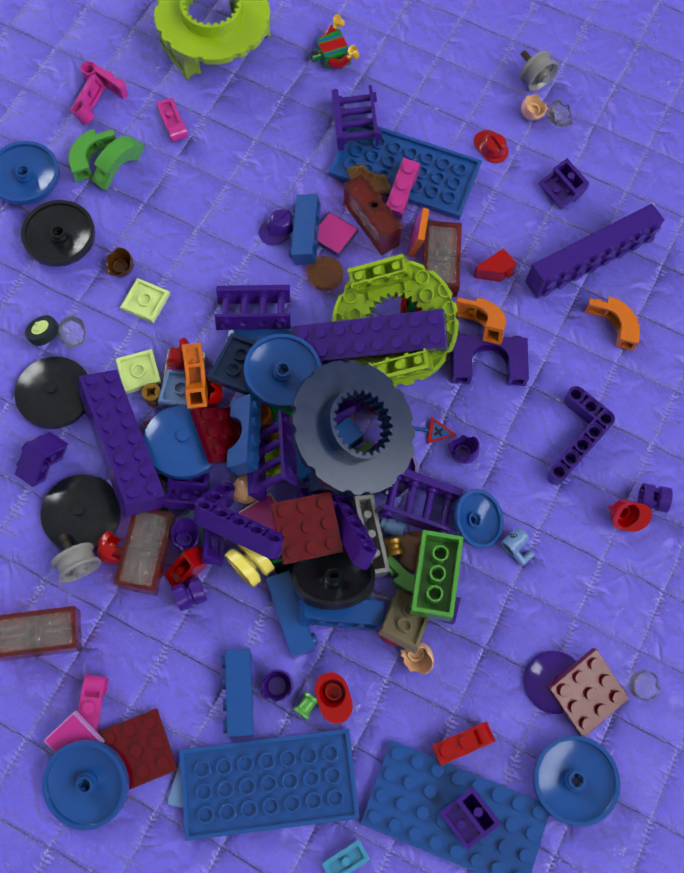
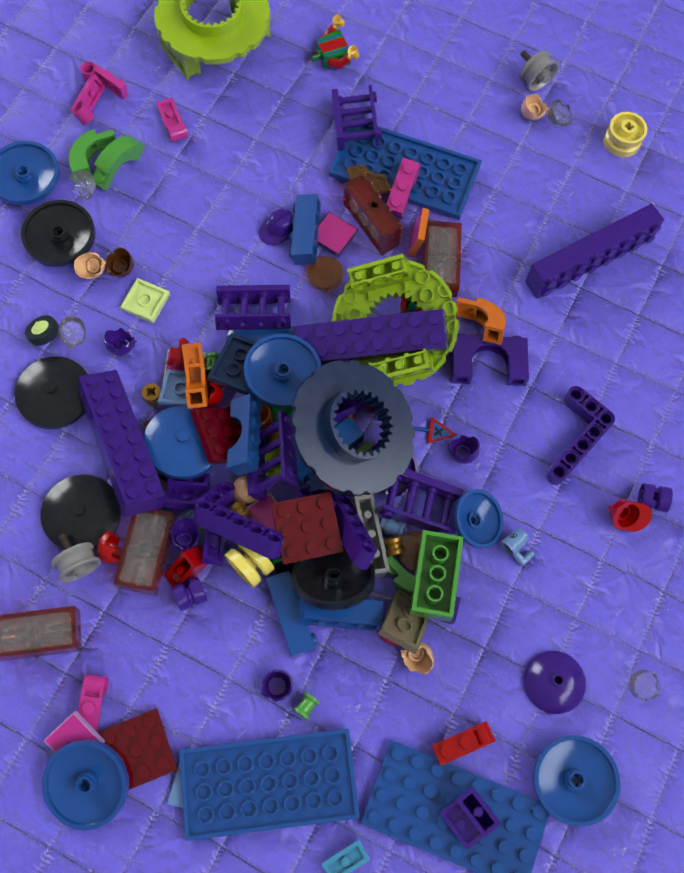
dark purple brick [14,432,68,487] -> none
yellowish green tile [116,349,162,394] -> none
blue brick [221,648,254,738] -> none
red piece [314,672,353,724] -> none
red slope [473,248,517,282] -> none
red piece [474,130,509,163] -> none
dark purple brick [539,158,589,210] -> none
plate [547,648,629,737] -> none
orange arch [584,296,640,351] -> none
none -> clear hair [70,170,96,201]
none -> light nougat hair [74,252,106,279]
none -> dark purple hair [104,328,137,356]
none -> bright green bush [205,352,219,375]
none -> pearl gold wheel [229,501,252,518]
none -> light yellow wheel [603,112,648,158]

